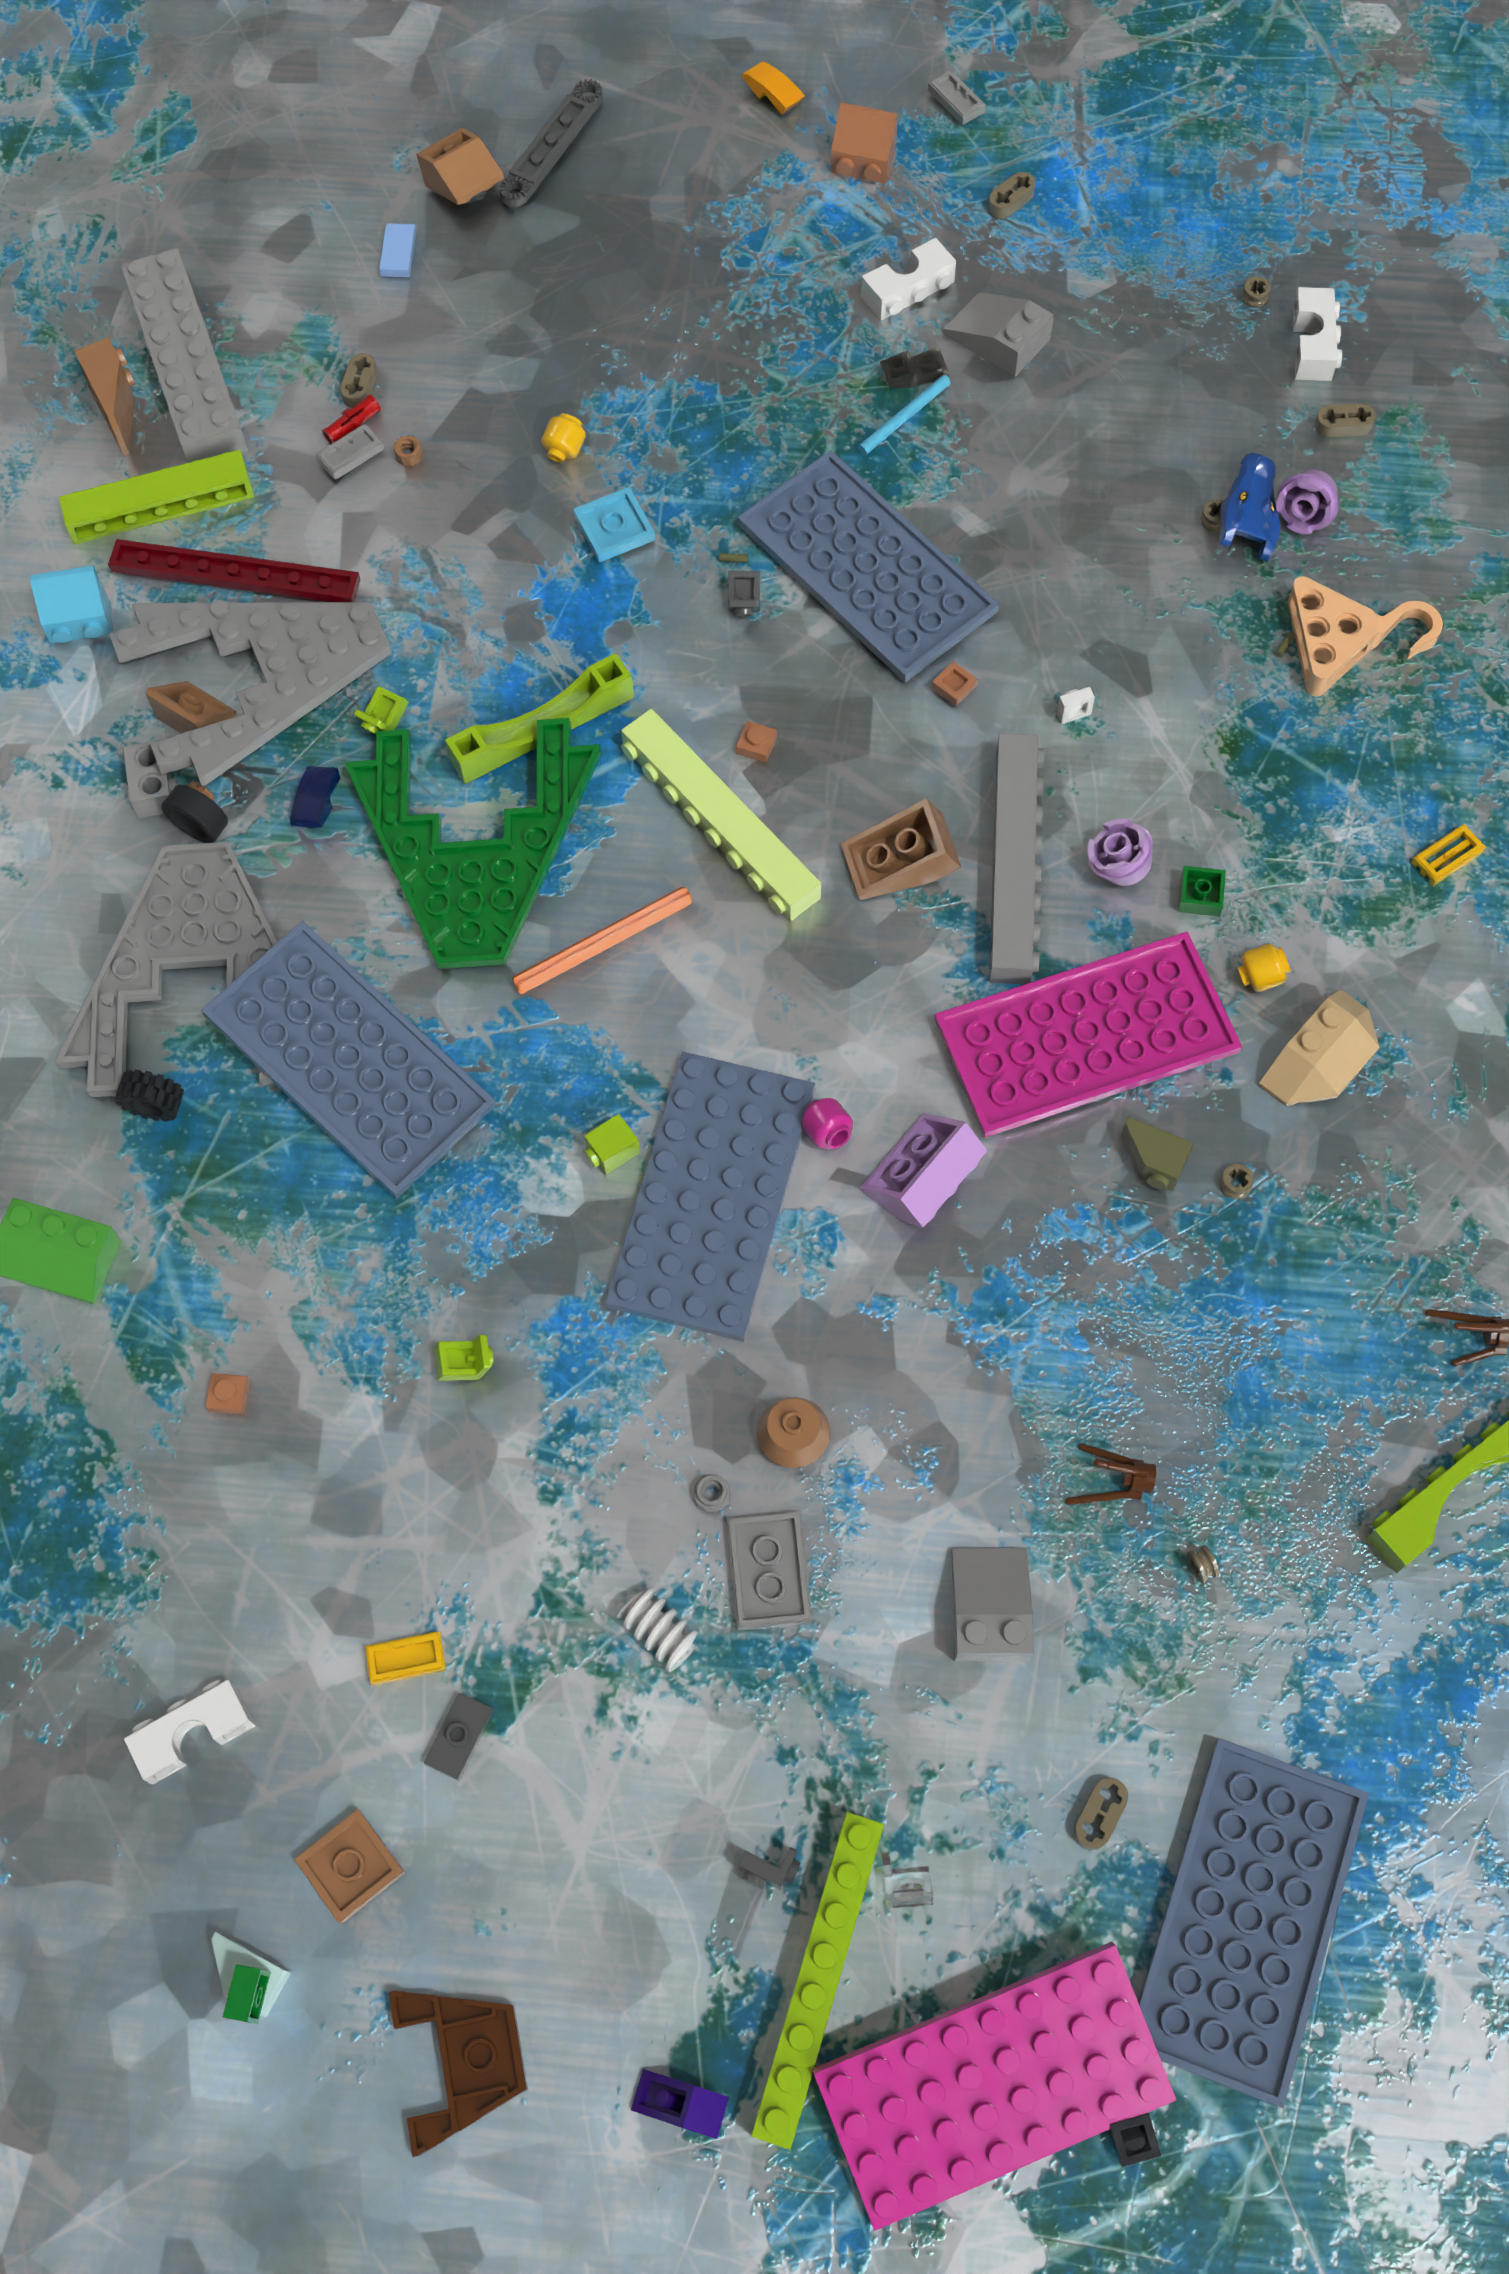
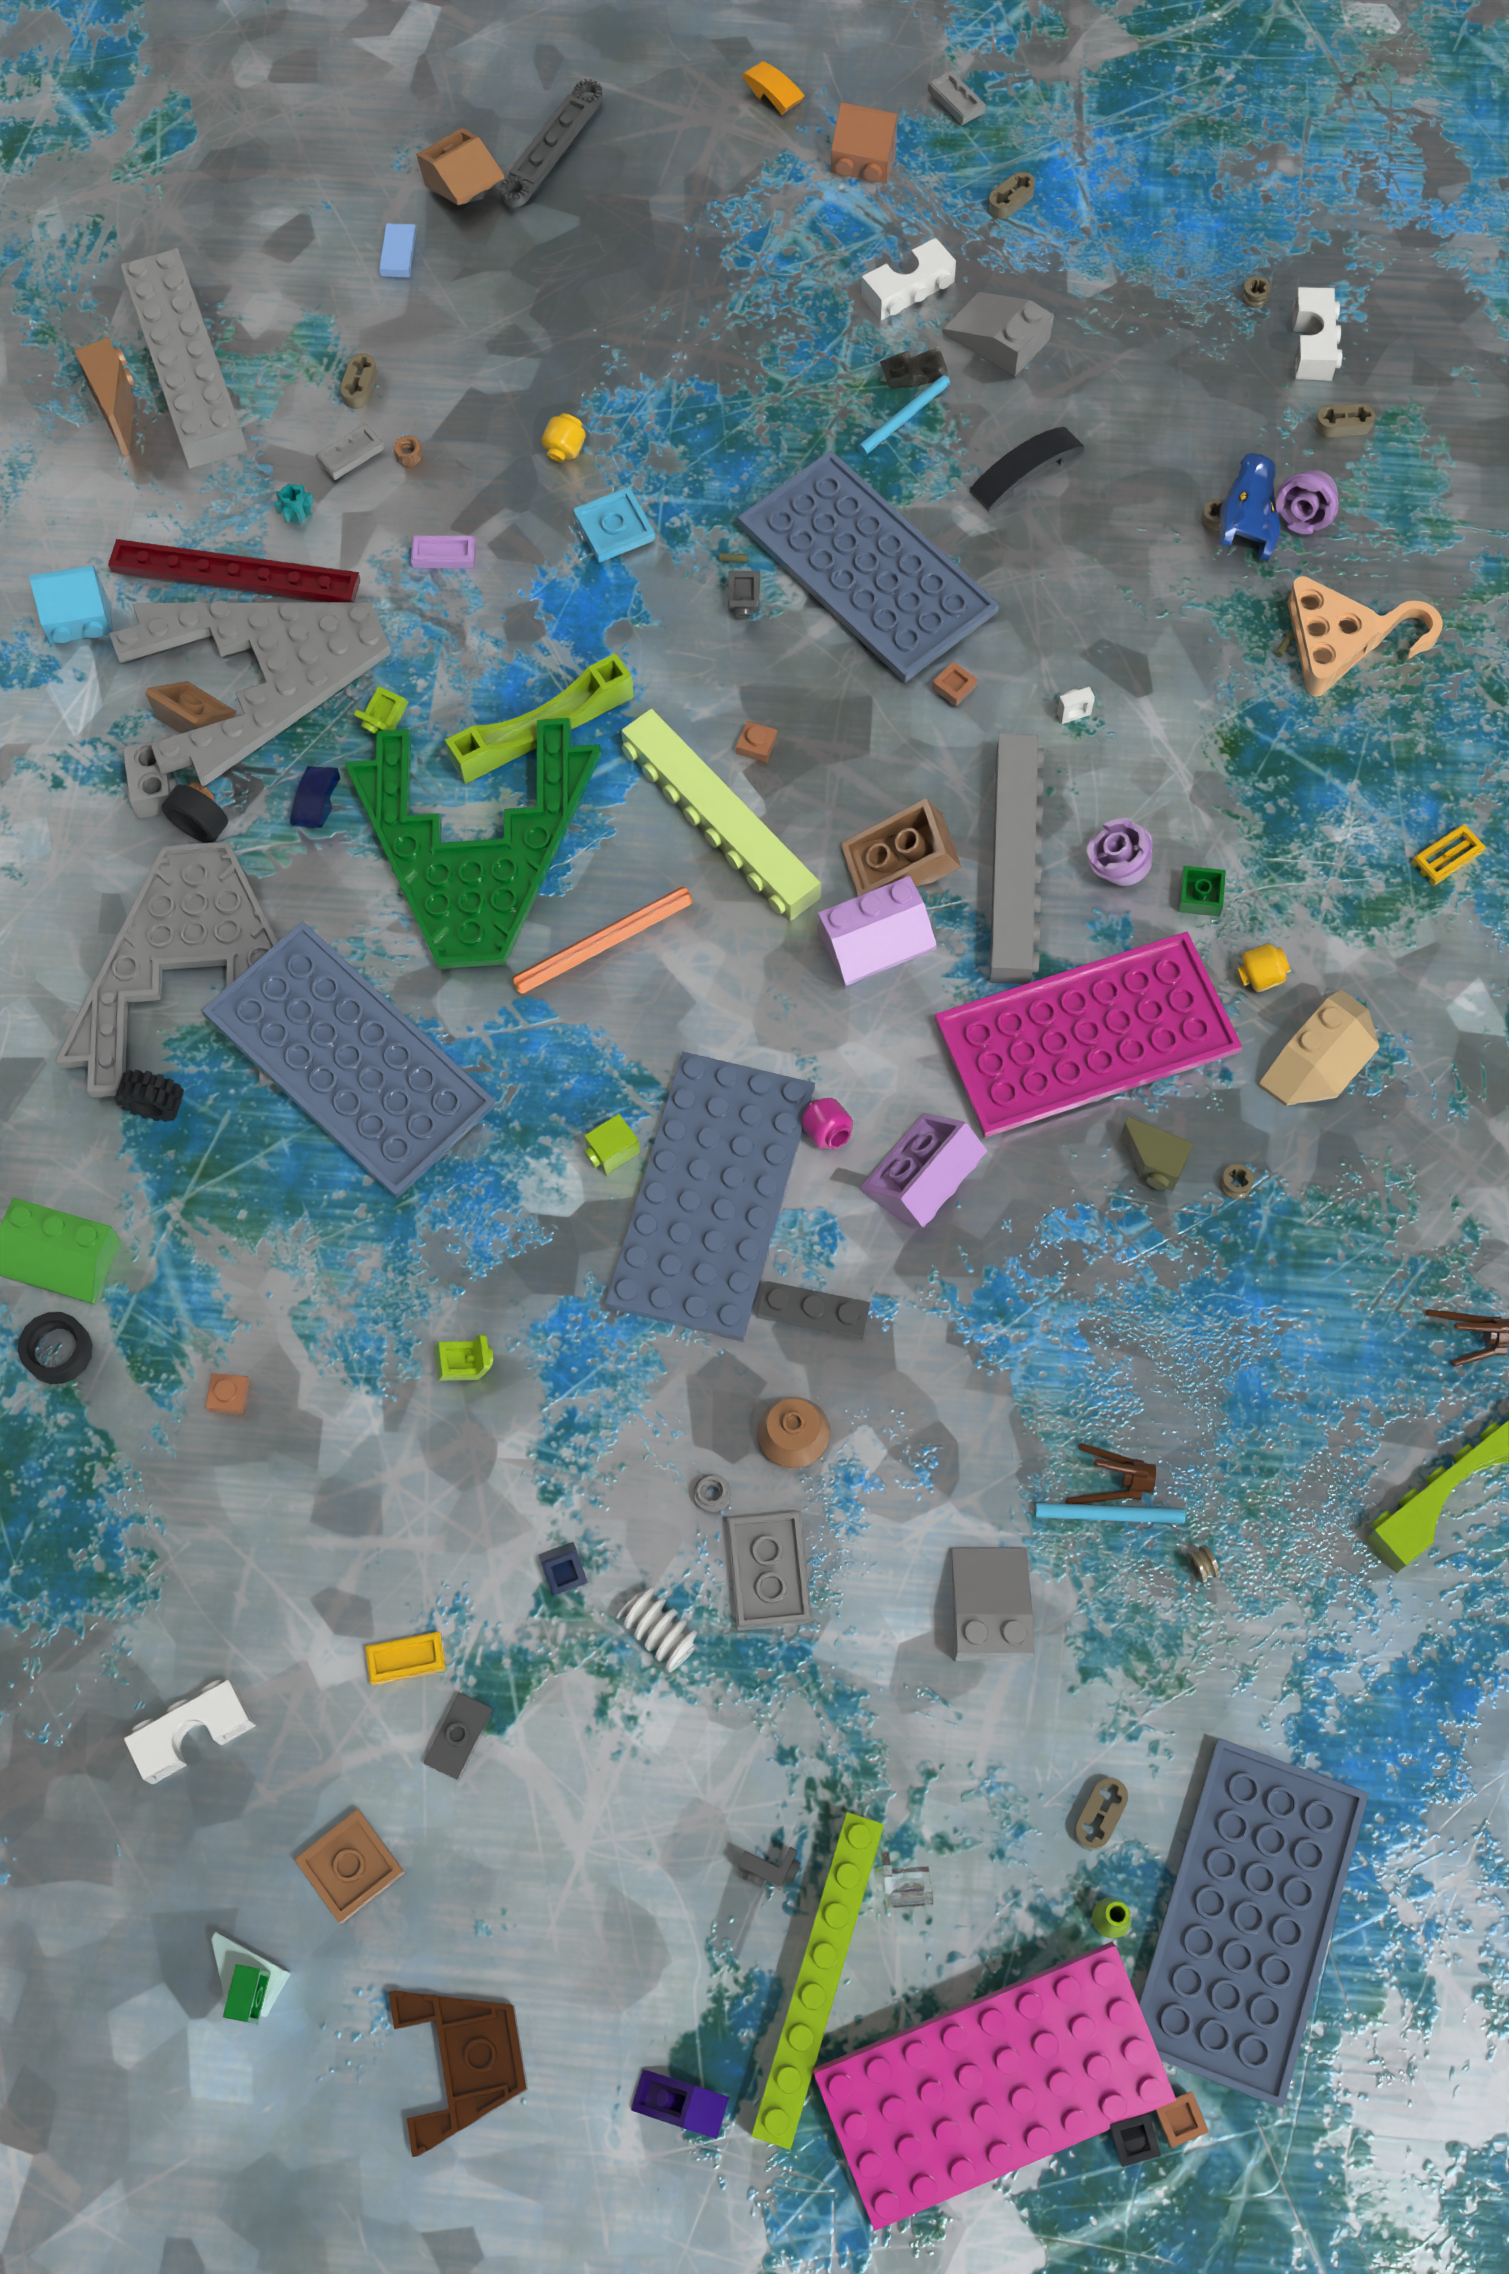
lime brick [59,450,255,545] -> none
red pin [322,394,381,444] -> none
none -> black tyre [18,1312,93,1384]
none -> teal gear [274,484,314,523]
none -> lavender tile [411,536,476,568]
none -> dark blue slope [539,1542,588,1596]
none -> dark grey plate [758,1281,870,1340]
none -> lavender slope [817,876,937,986]
none -> black slope [970,427,1084,512]
none -> medium azure bar [1035,1503,1186,1524]
none -> lime cone [1092,1897,1132,1939]
none -> nougat plate [1154,2091,1209,2148]

